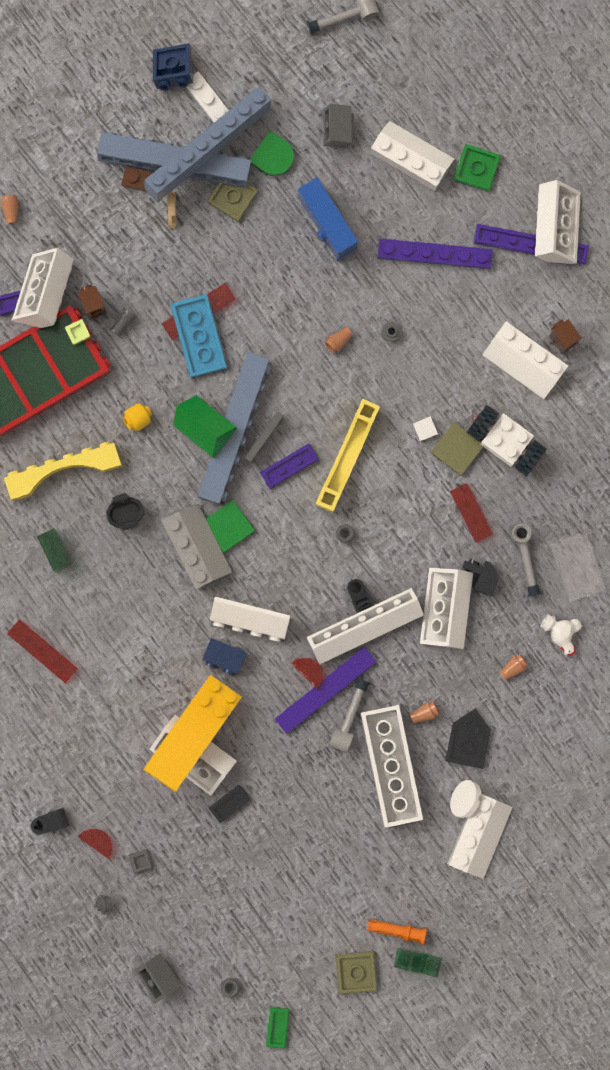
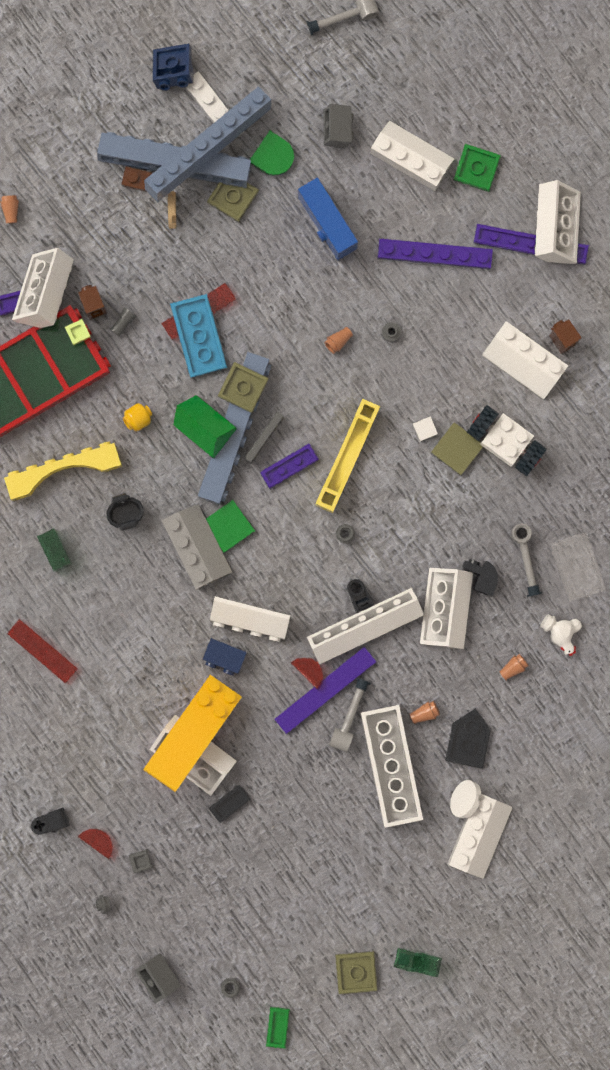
orange pin [367,918,427,945] -> none
clear red tile [450,483,493,543] -> none
none -> olive tile [218,362,269,413]

